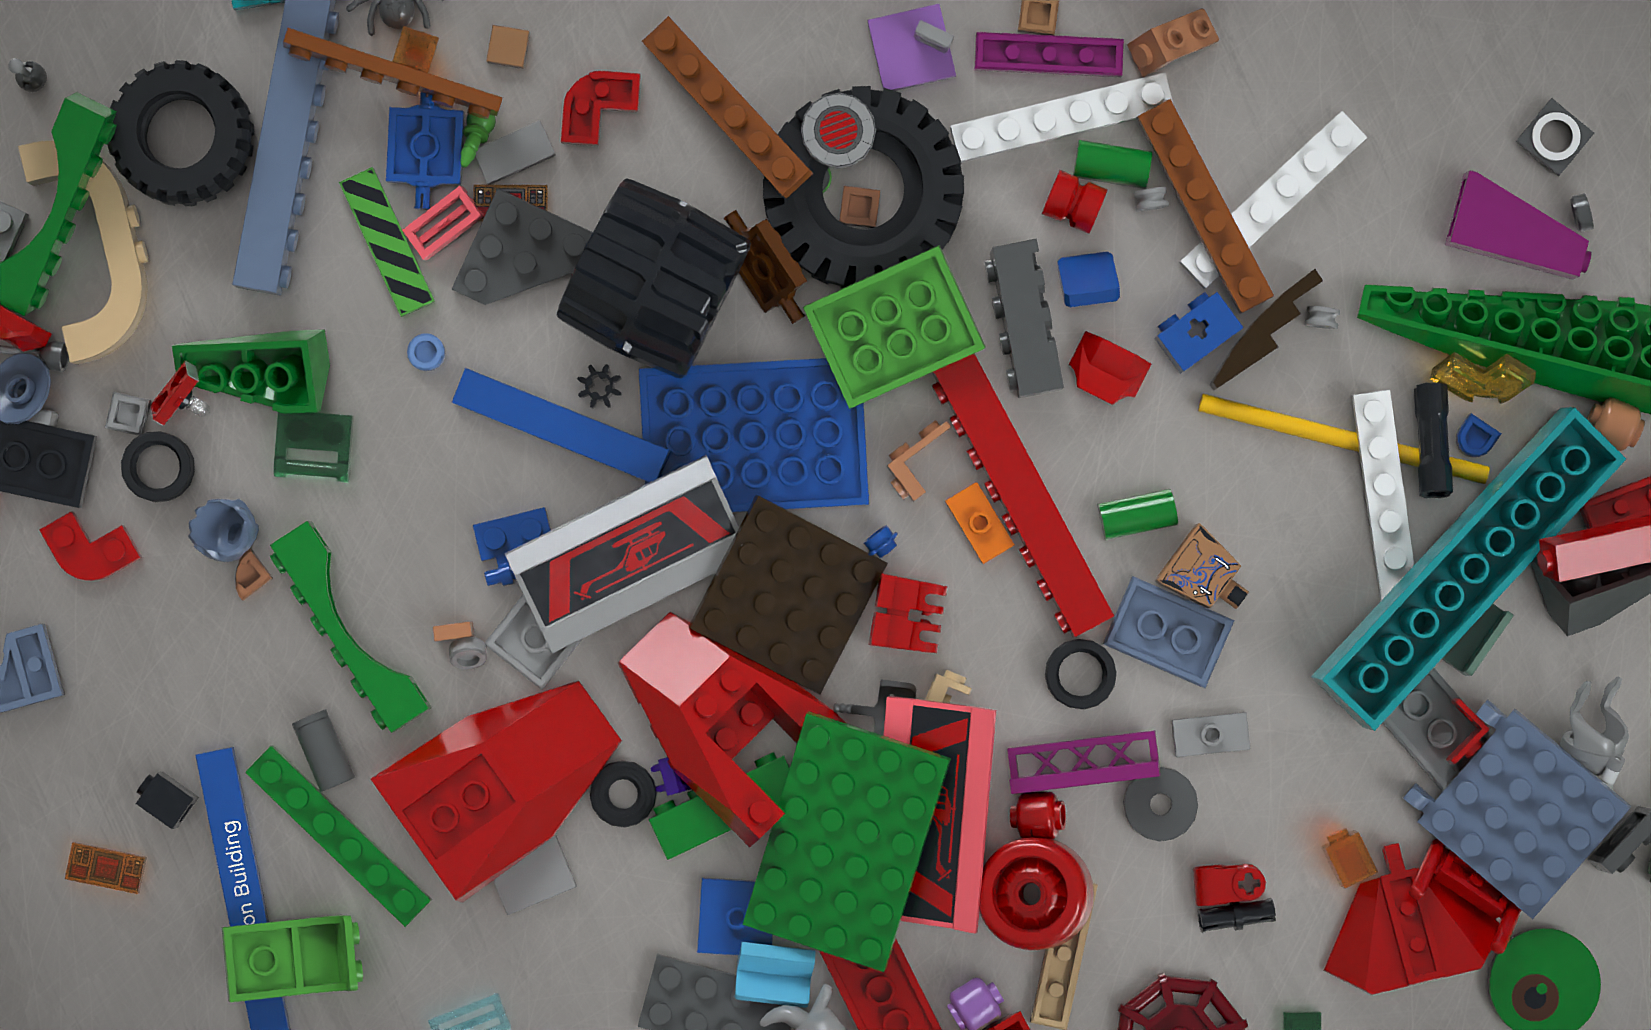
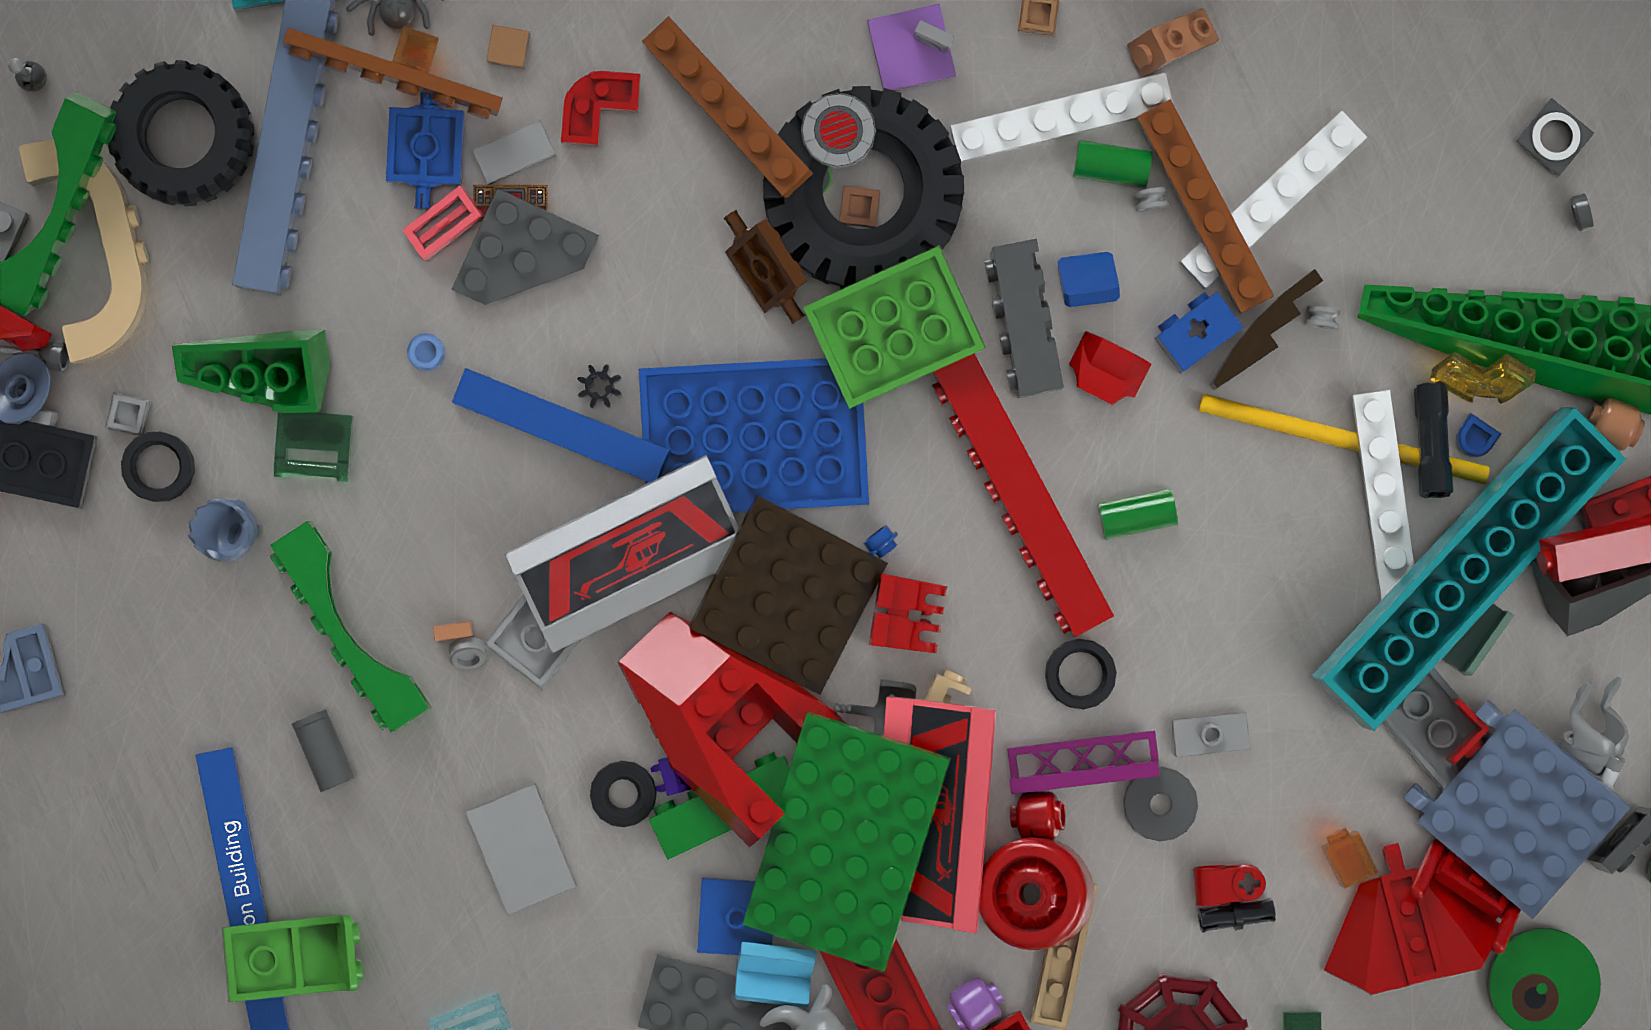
red plate [39,511,142,581] -> none
clear orange tile [65,842,147,894] -> none
black brick [136,772,199,829] -> none
red piece [150,361,210,426] -> none
nougat tile [235,549,273,601] -> none
green plate [245,745,432,927] -> none
tile [339,167,435,317] -> none
red wedge [371,681,622,903] -> none
bright green bar [461,113,496,168] -> none
blue plate [473,507,551,586] -> none
black wheel [557,178,751,379] -> none
nougat bracket [887,420,951,502] -> none
orange plate [945,482,1015,564] -> none
magenta tile [974,32,1124,77] -> none
red wheel [1041,170,1108,234] -> none
sand blue tile [1103,576,1235,688] -> none
medium nougat torso [1154,523,1249,609] -> none
magenta slope [1445,170,1592,280] -> none

